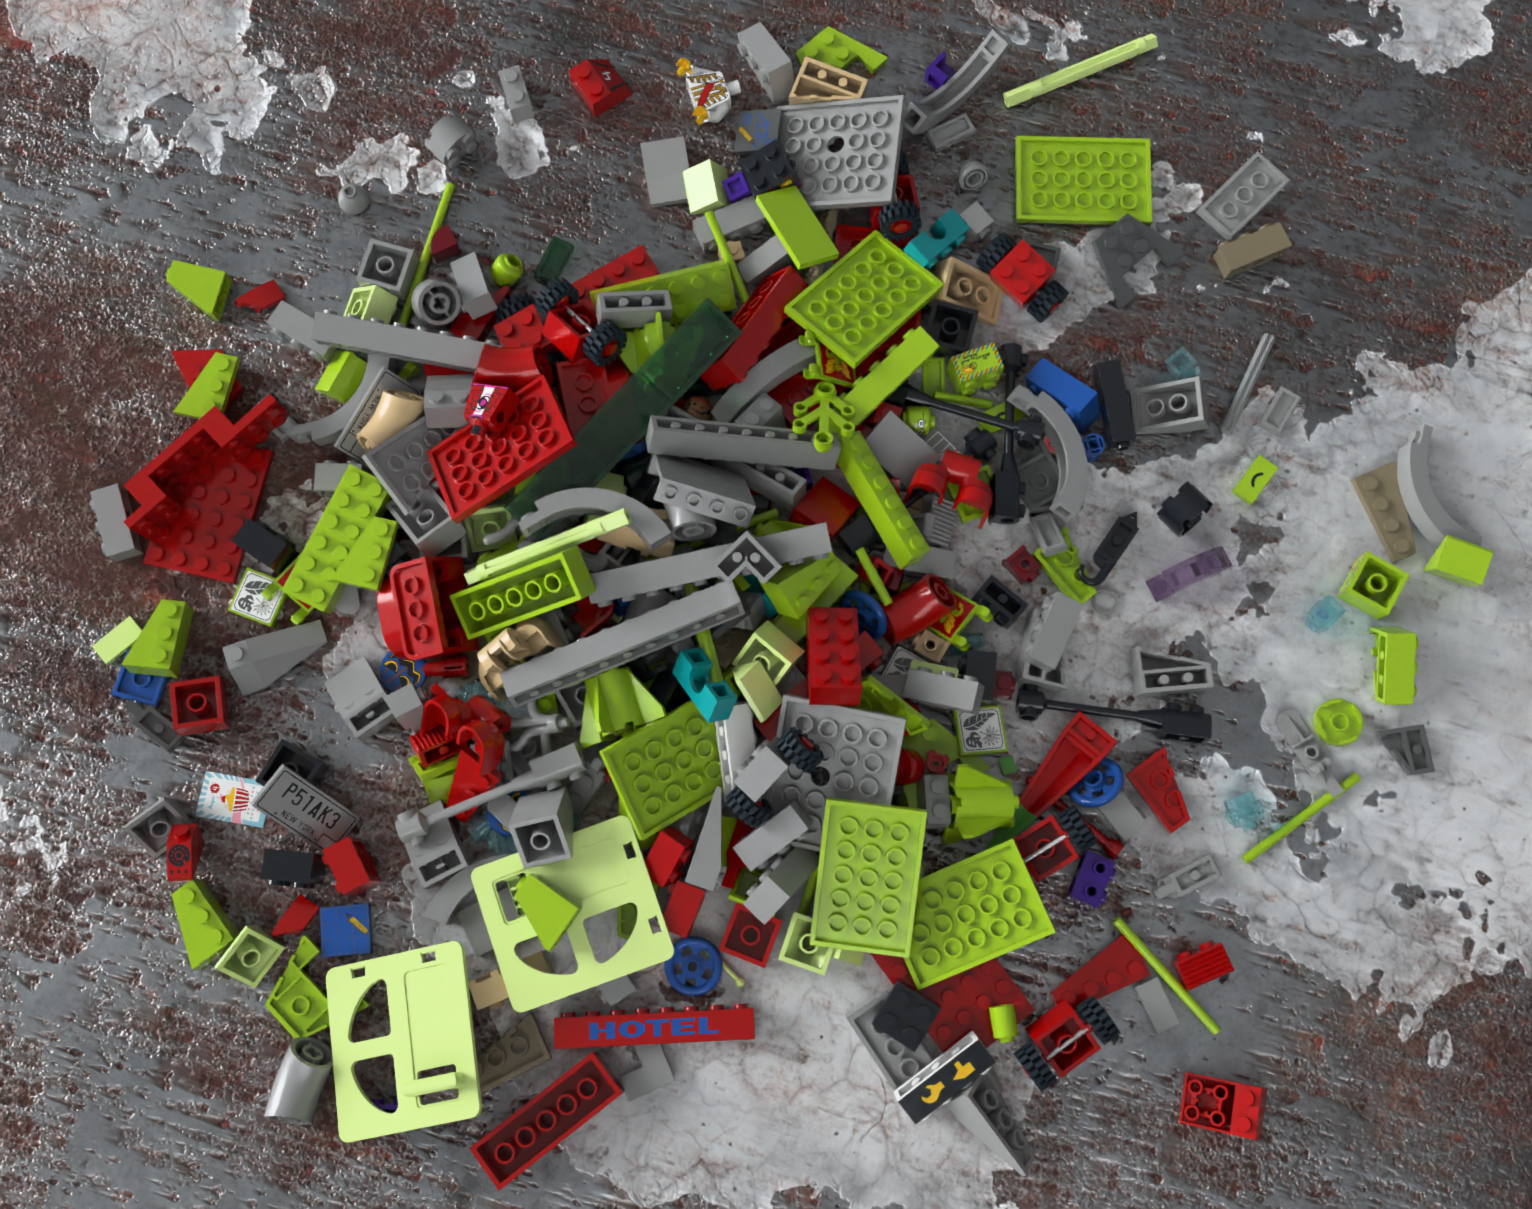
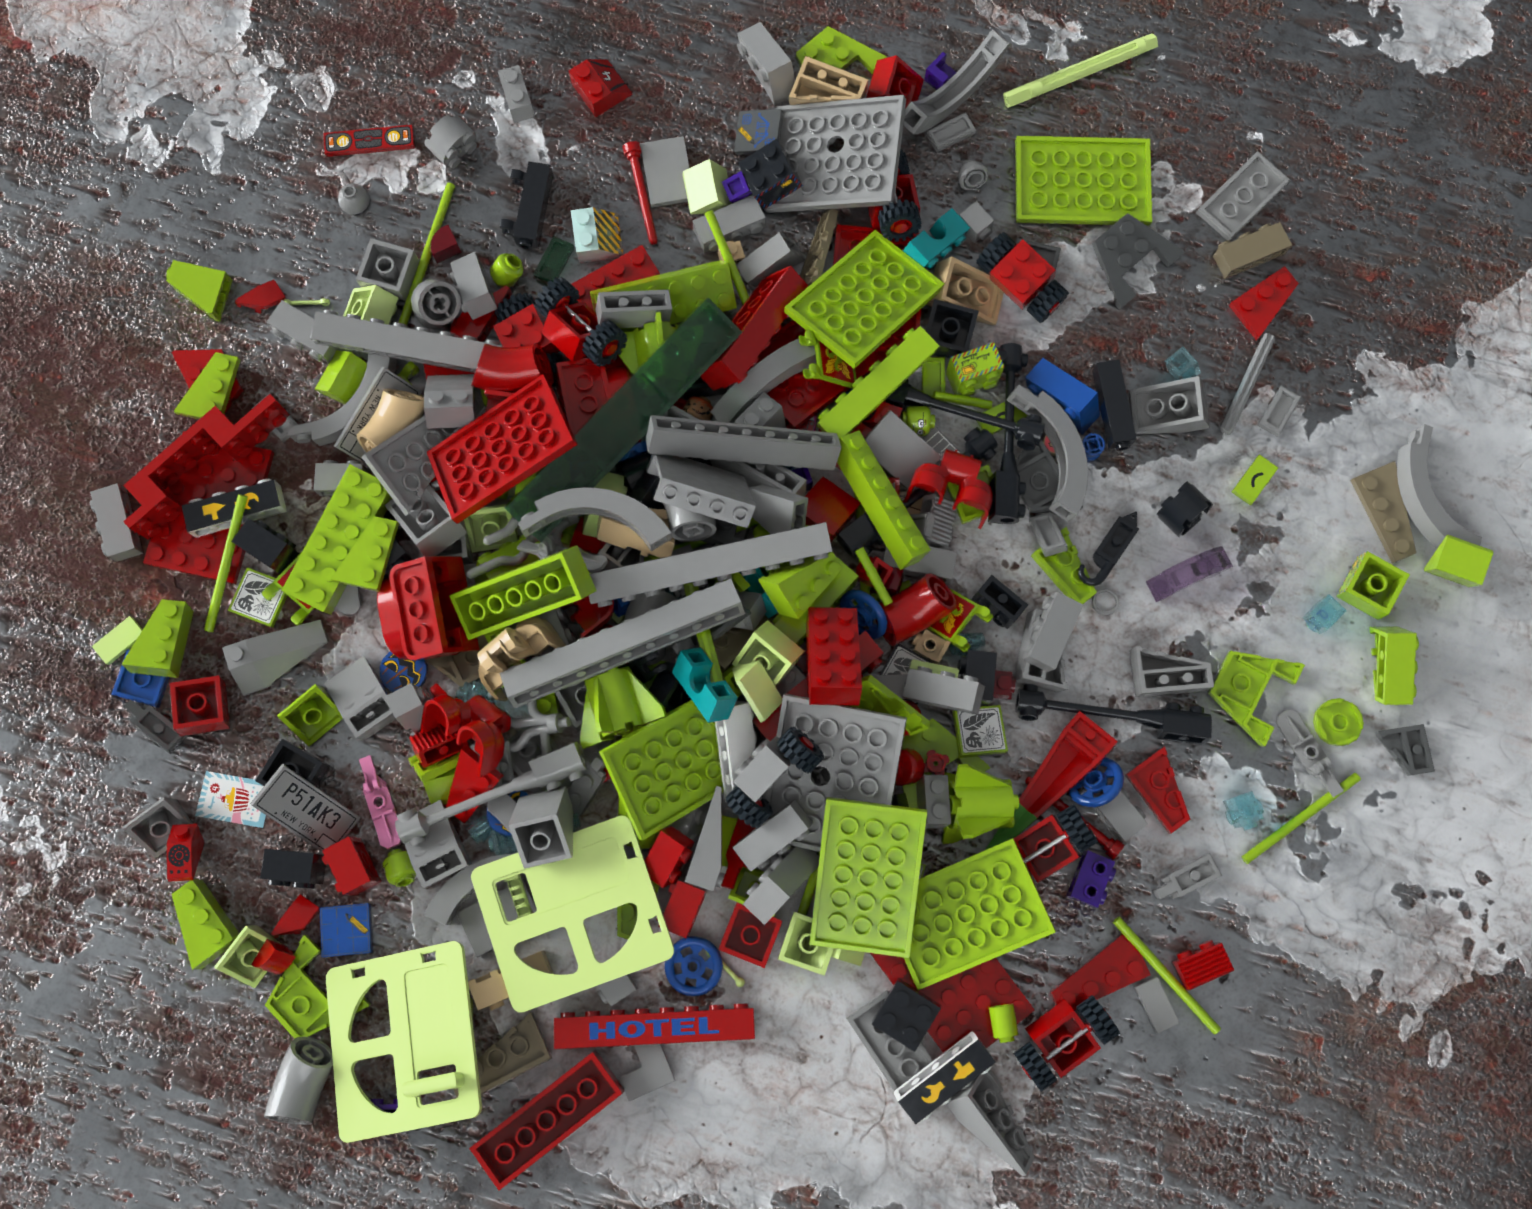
red hinge [422,655,469,678] -> none
red torso [463,383,521,441] -> none
yellowish green piece [464,508,632,585] -> none
lime slope [515,873,582,951] -> none
torso [676,58,741,125] -> none
light grey brick [711,530,783,584] -> none
lime tile [755,185,840,270] -> none
lime plant [792,381,855,453] -> none
bright green window [998,755,1017,775] -> none
dark red brick [1003,545,1042,585] -> none
red slope [1179,1072,1267,1140] -> none
none -> black brick [181,479,287,538]
none -> lime piece [204,494,248,632]
none -> red brick [251,939,295,974]
none -> lime slope [277,684,343,747]
none -> yellowish green hinge [283,298,330,306]
none -> tile [323,125,415,157]
none -> bright pink piece [359,755,402,849]
none -> lime head [382,849,417,887]
none -> black brick [500,162,553,250]
none -> slope [571,207,624,263]
none -> red piece [623,141,658,245]
none -> light grey slope [749,484,808,534]
none -> red slope [866,55,924,109]
none -> lime wing [1208,651,1305,747]
none -> red wing [1229,266,1299,341]

